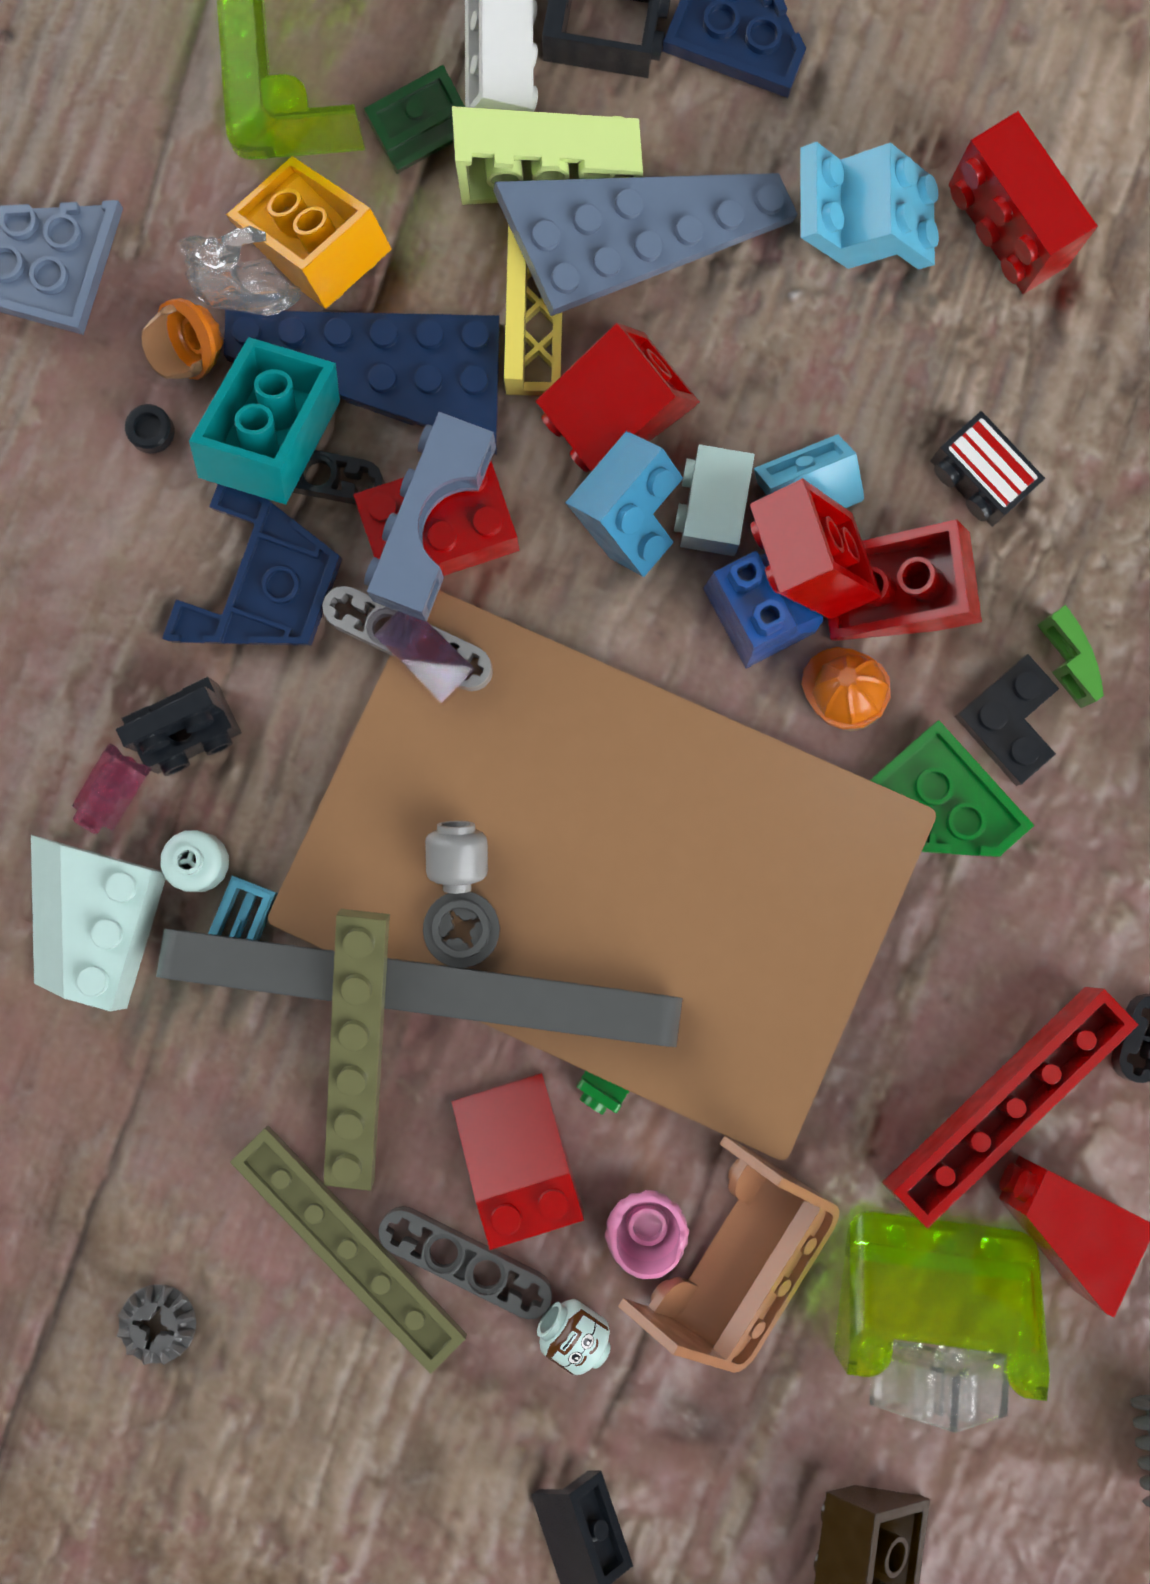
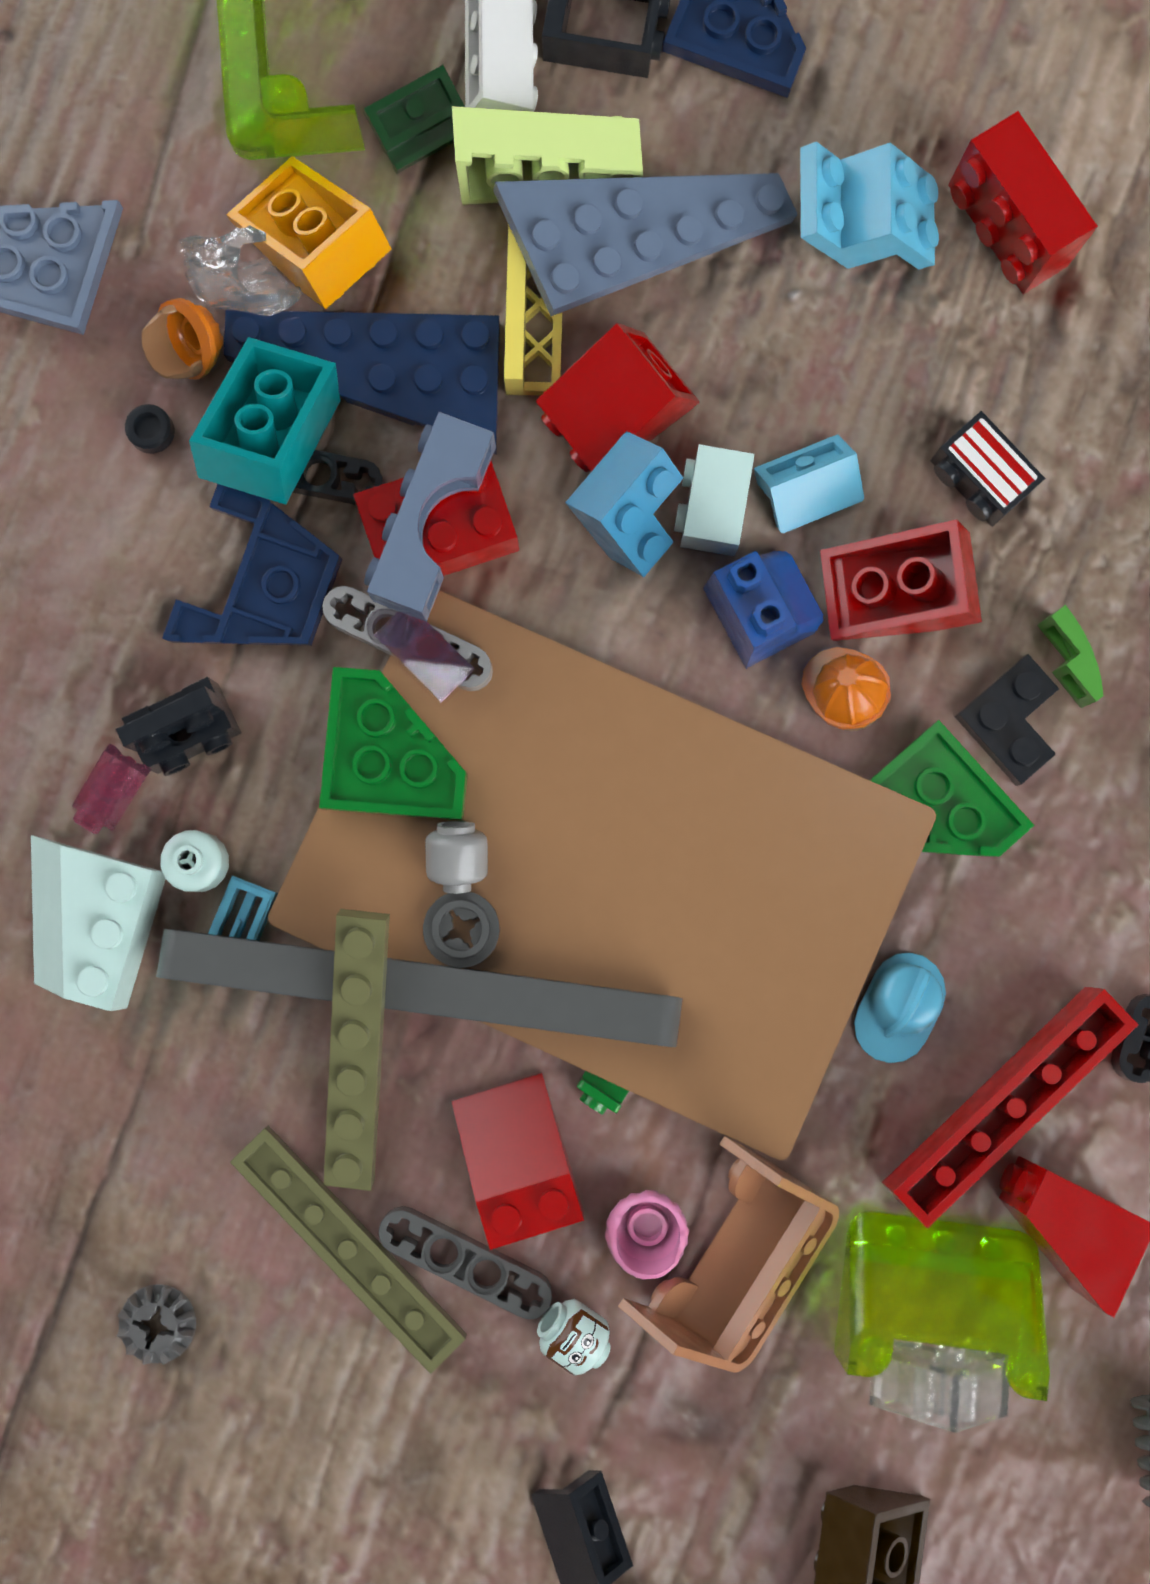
red brick [750,478,882,619] -> none
none -> green plate [319,667,468,821]
none -> medium azure piece [854,953,946,1063]

